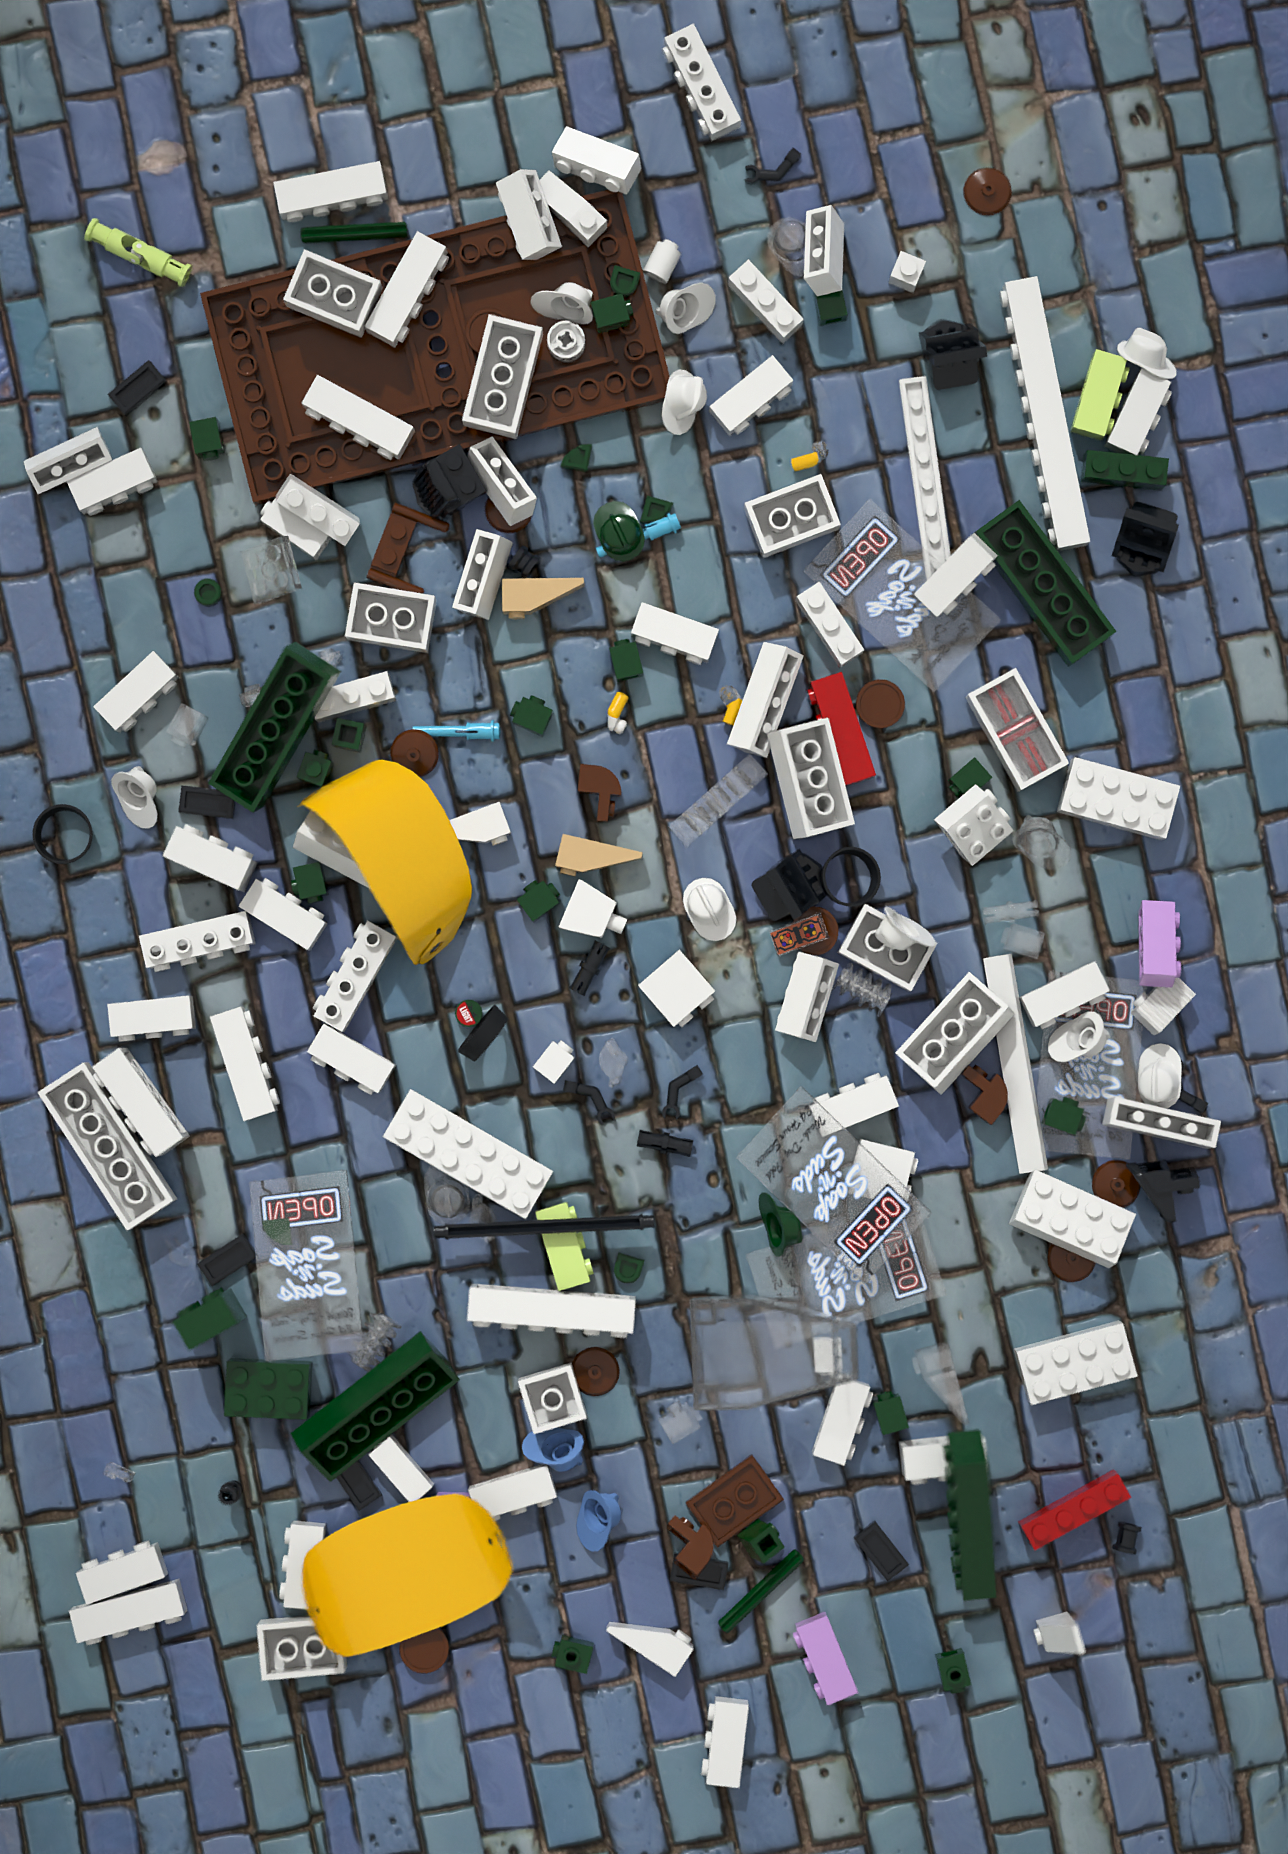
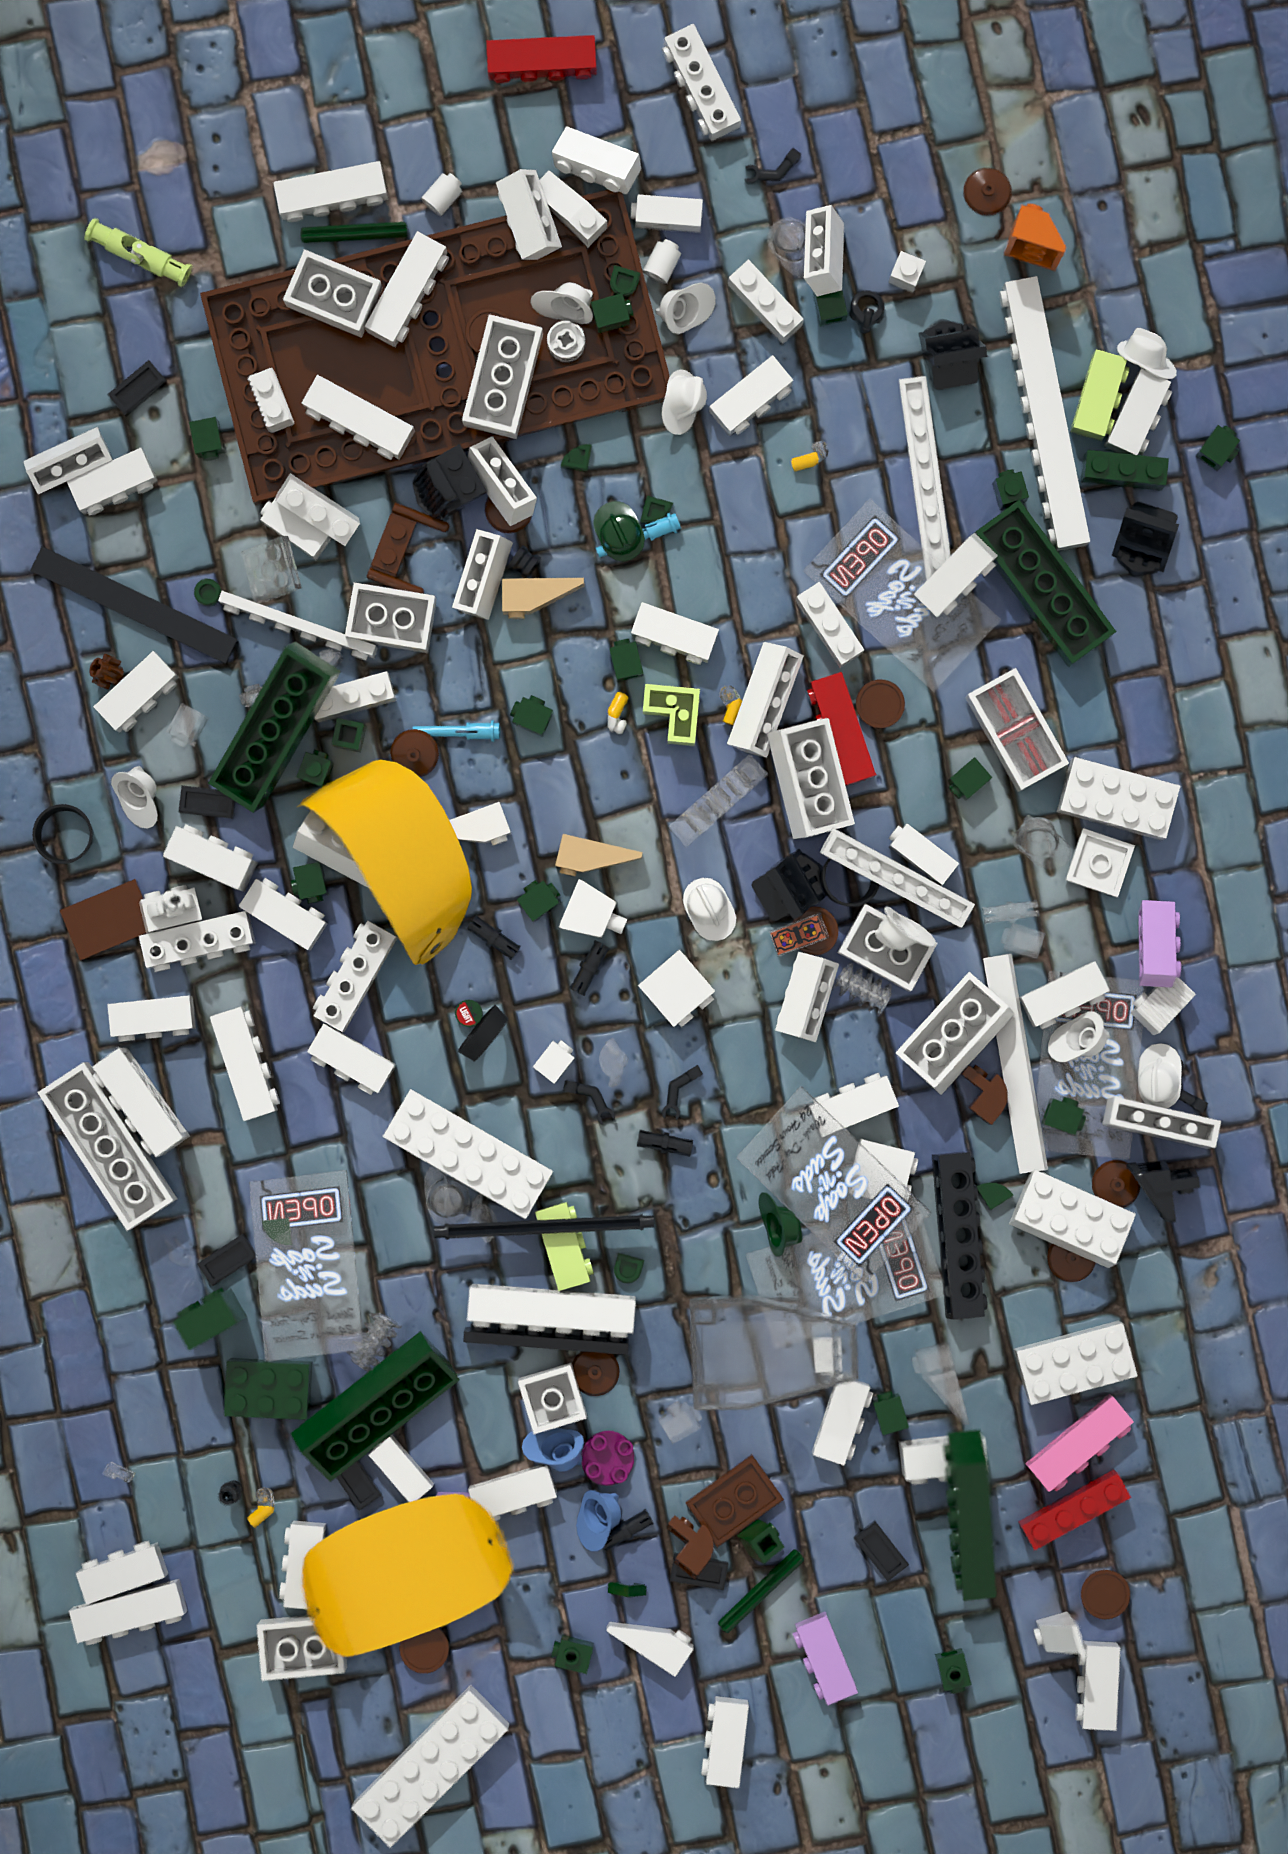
reddish brown brick [578,764,622,823] -> none
white brick [744,474,841,558] -> none
white brick [934,784,1014,866] -> none
black bush [1112,1521,1142,1554] -> none
none -> black tile [30,546,238,664]
none -> reddish brown tile [60,879,146,961]
none -> reddish brown gear [89,654,124,690]
none -> white brick [139,885,202,934]
none -> white plate [218,591,378,661]
none -> arm [247,1487,275,1528]
none -> white brick [248,368,295,433]
none -> white brick [351,1685,509,1847]
none -> white brick [421,173,463,216]
none -> black plate [463,1323,629,1355]
none -> black pin [467,915,521,960]
none -> red brick [486,35,597,83]
none -> magenta dish [581,1431,634,1486]
none -> black pin [604,1509,654,1551]
none -> dark green tile [608,1582,647,1597]
none -> white brick [631,195,703,233]
none -> yellowish green brick [643,684,700,746]
none -> white plate [820,828,975,928]
none -> black piece [849,290,885,334]
none -> white brick [889,824,959,886]
none -> black brick [932,1152,988,1320]
none -> dark green tile [977,1182,1014,1210]
none -> dark green brick [992,469,1029,510]
none -> orange slope [1004,204,1066,271]
none -> bright pink brick [1025,1394,1134,1492]
none -> white plate [1065,828,1135,898]
none -> white brick [1075,1641,1120,1731]
none -> reddish brown piece [1081,1570,1130,1619]
none -> dark green brick [1195,425,1240,471]

